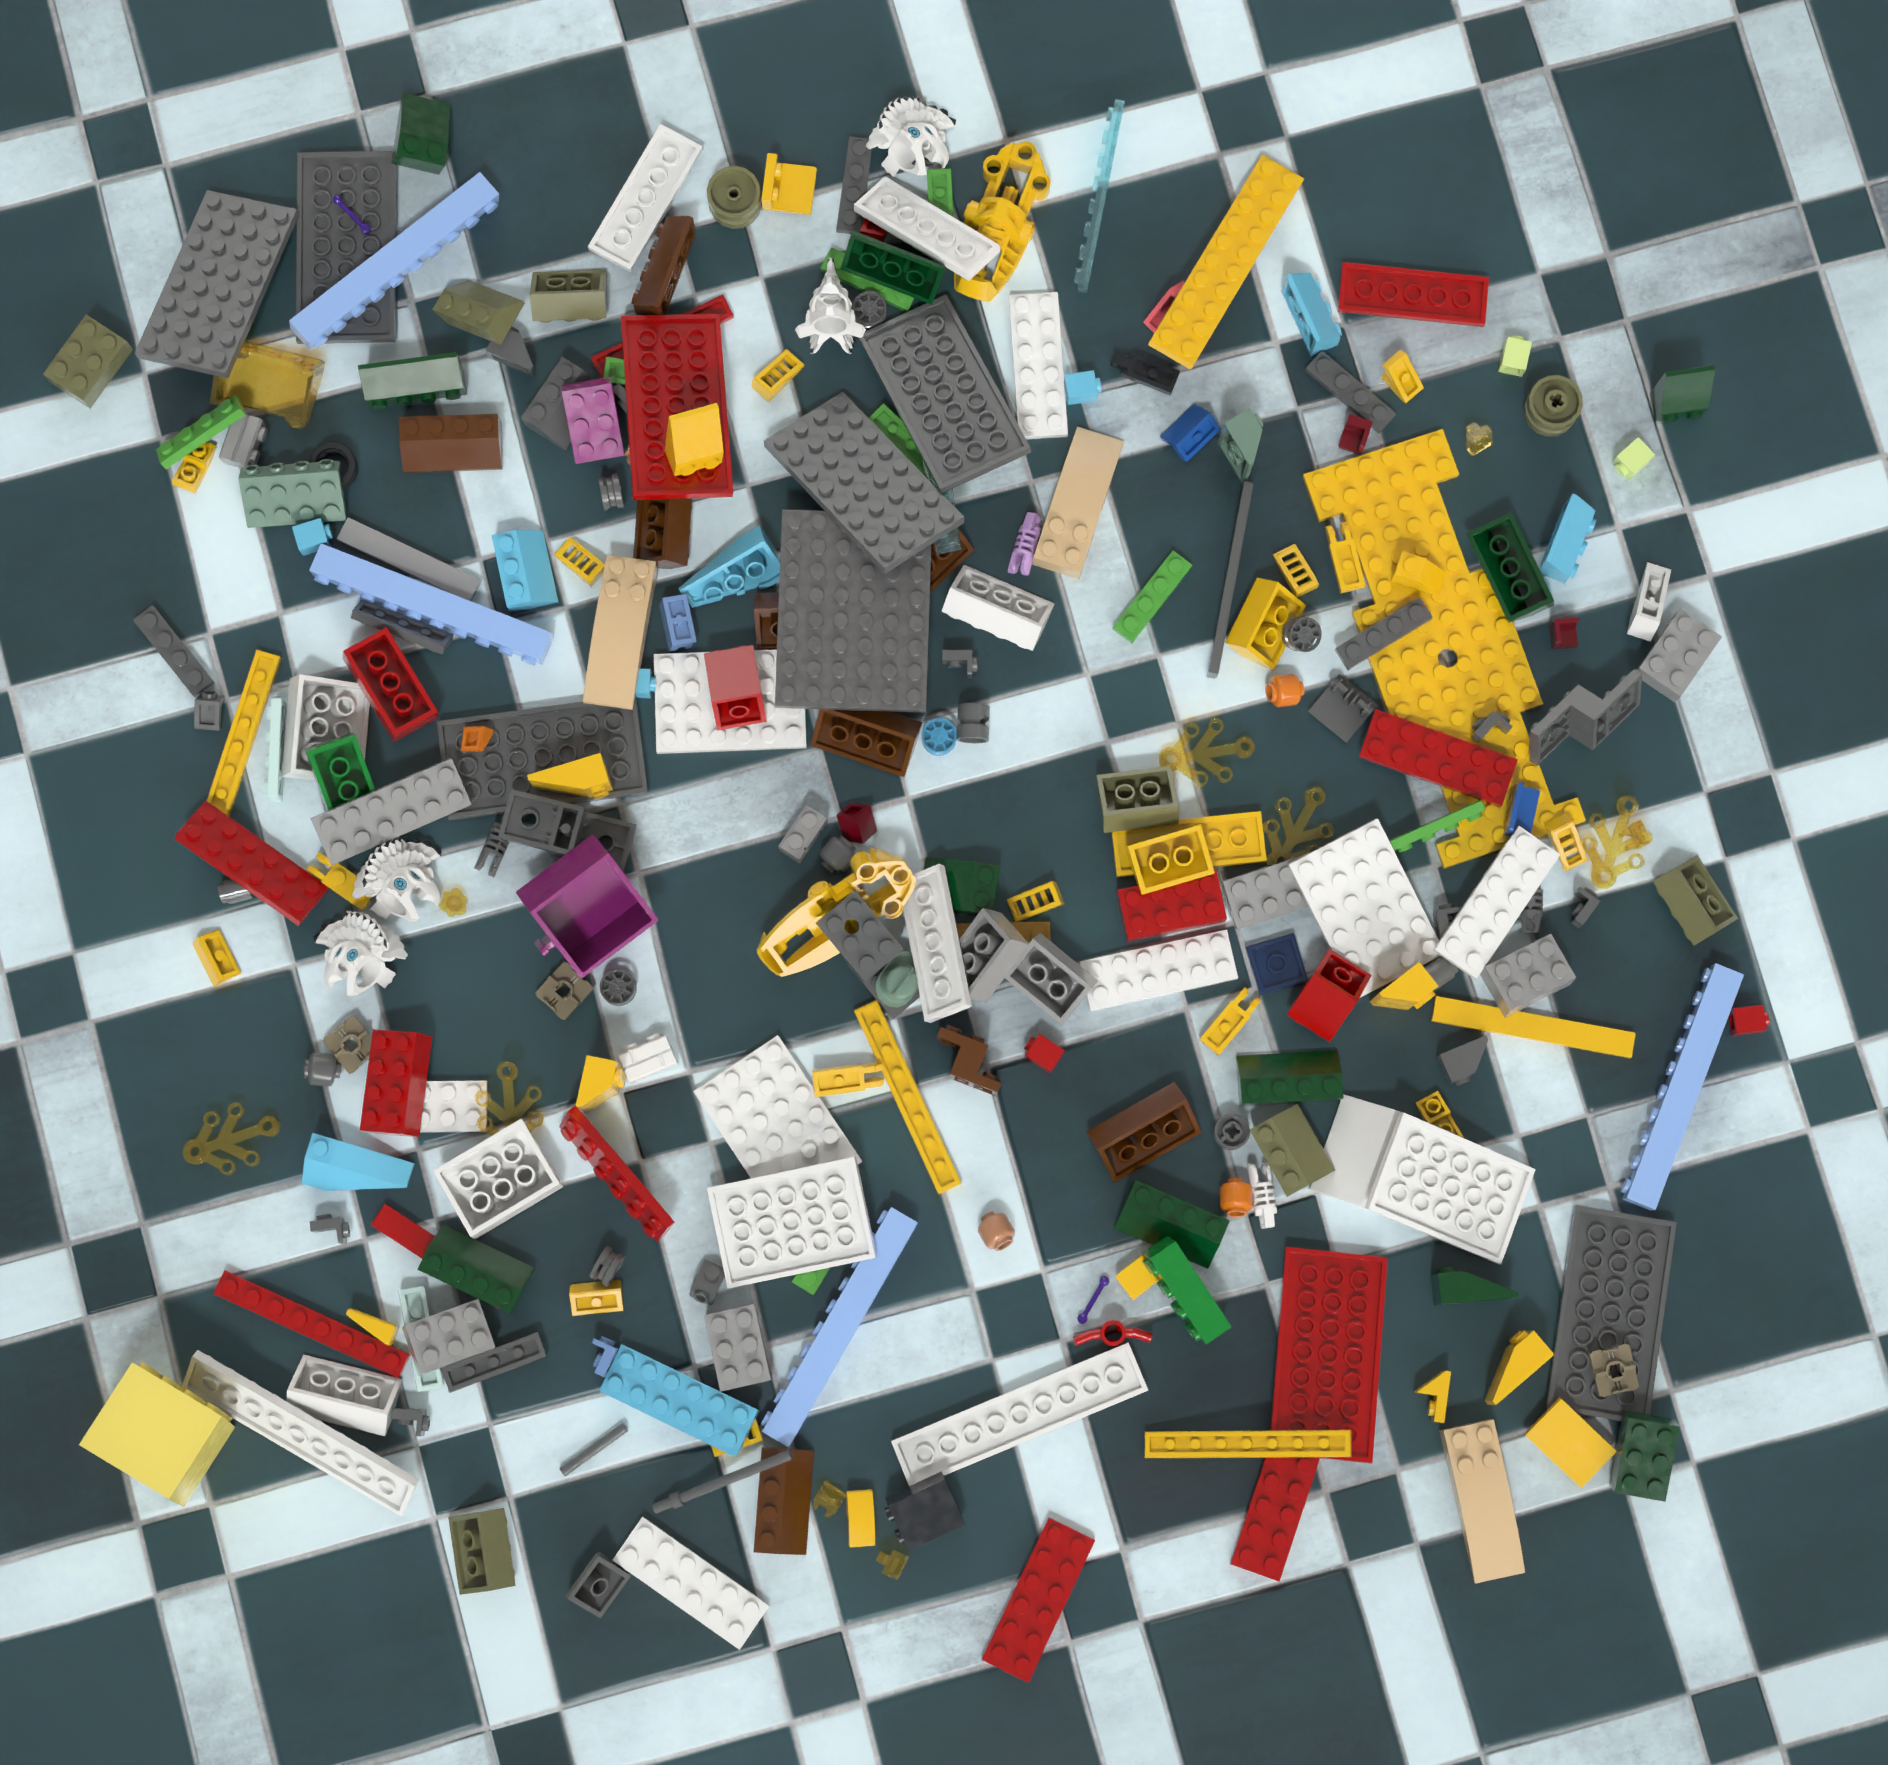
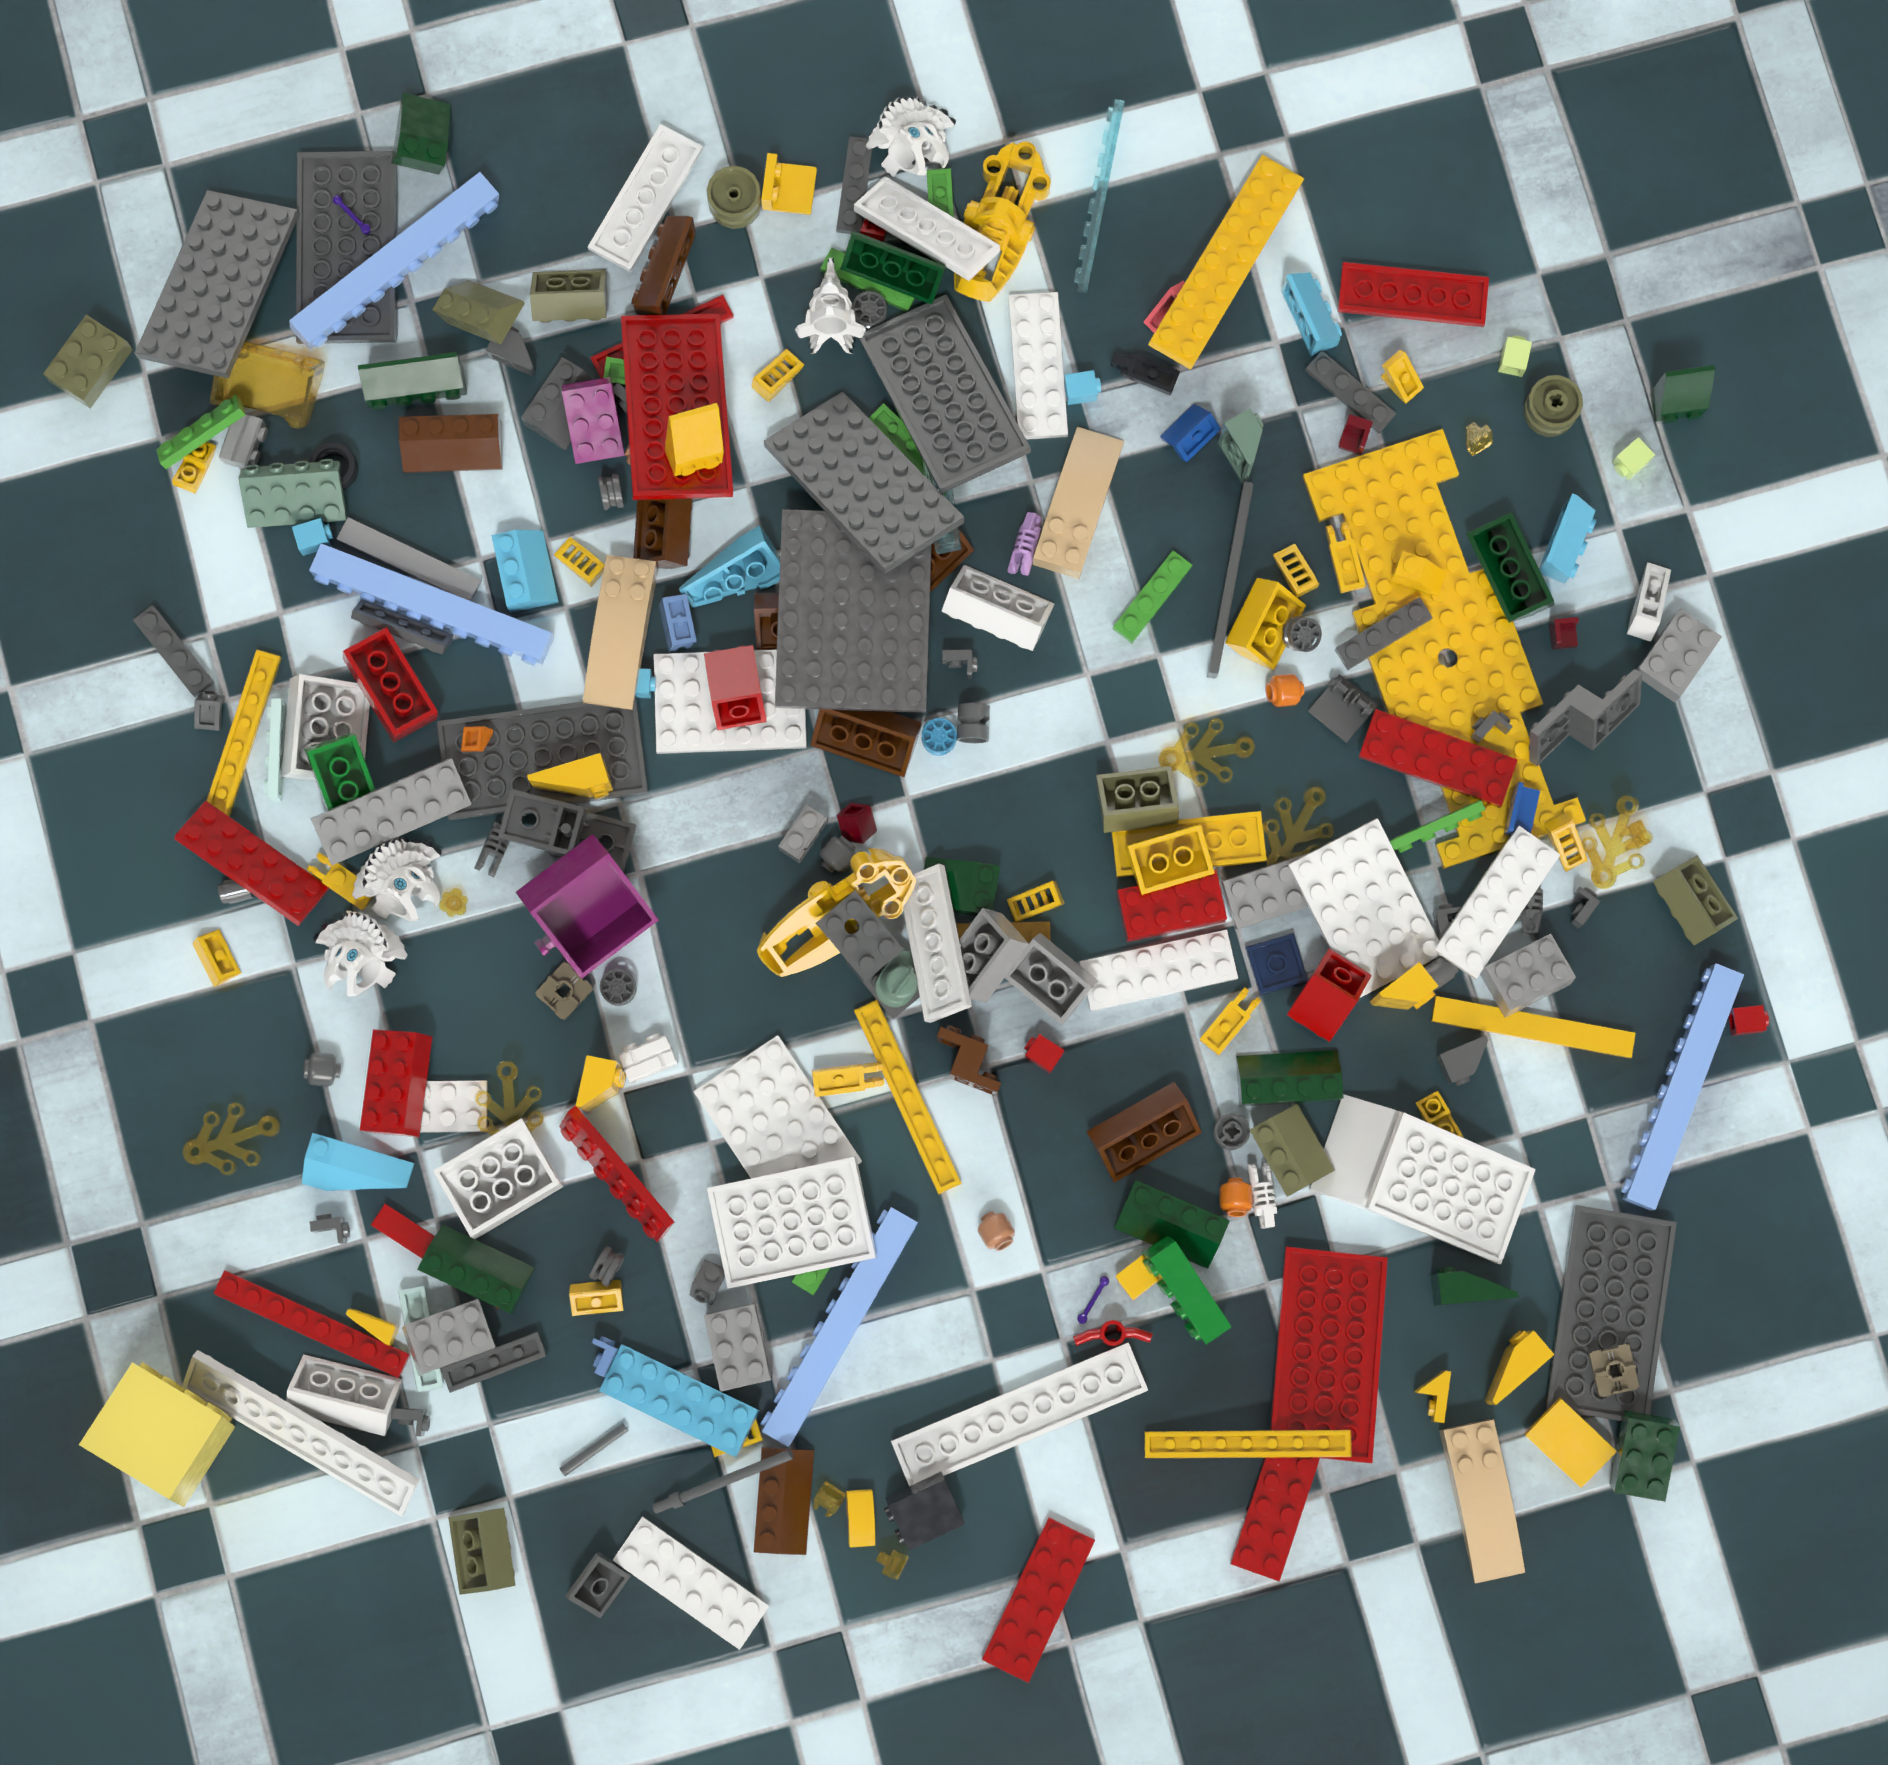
dark tan piece [322,1015,372,1074] -> none

